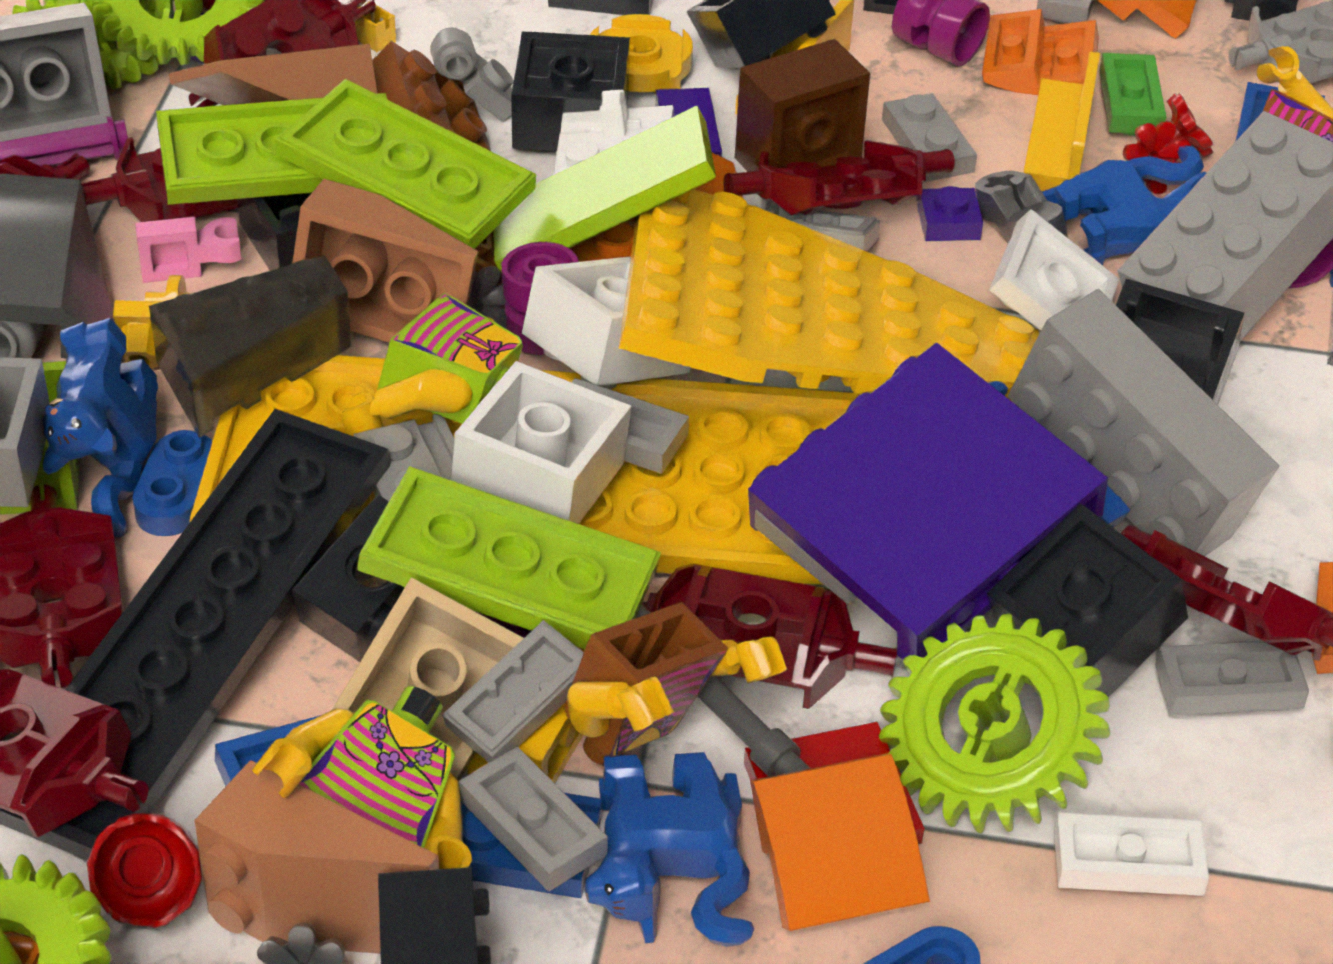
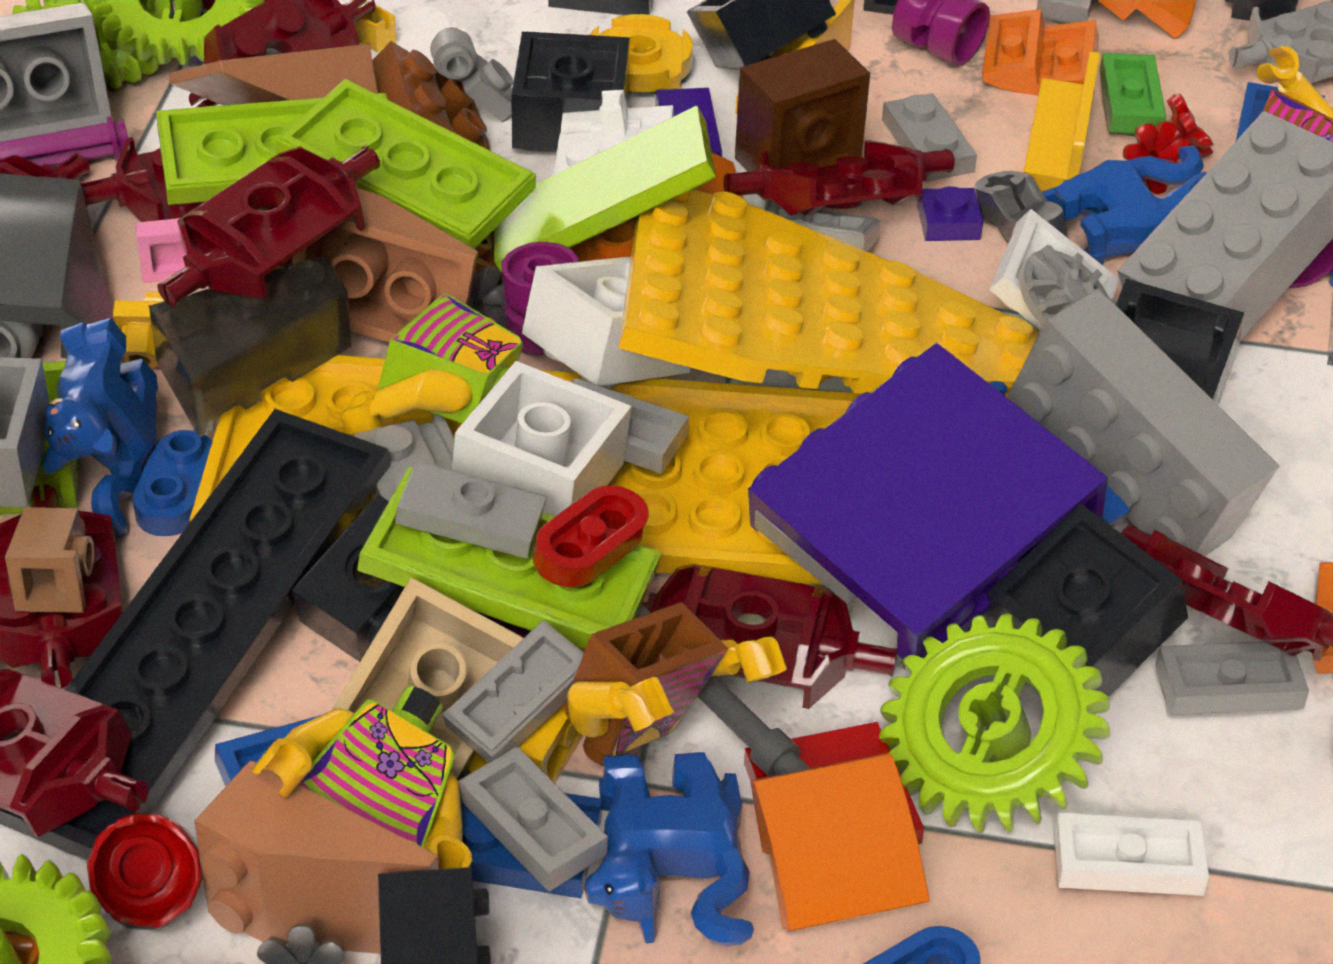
none -> medium nougat brick [5,507,94,613]
none -> dark red plate [157,145,380,307]
none -> light grey plate [395,461,547,559]
none -> red plate [533,485,649,587]
none -> light grey wheel [1019,245,1116,326]

